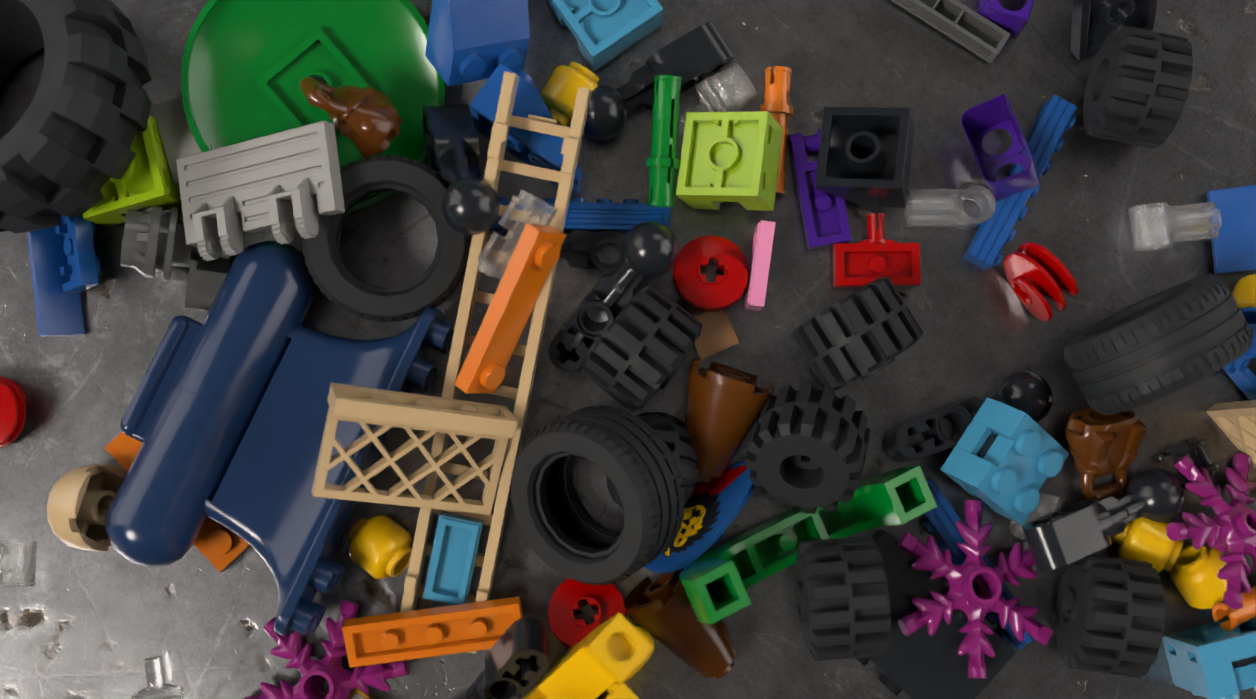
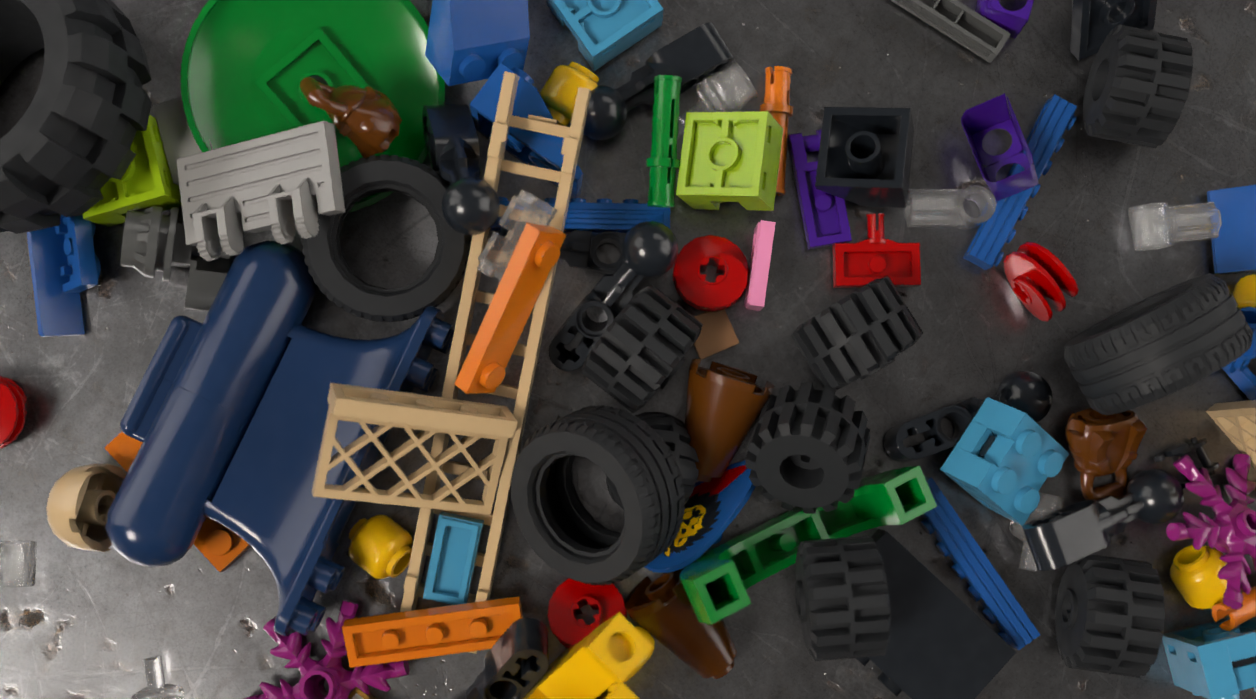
magenta piece [898,500,1053,679] -> none
yellow head [1112,517,1184,573] -> none

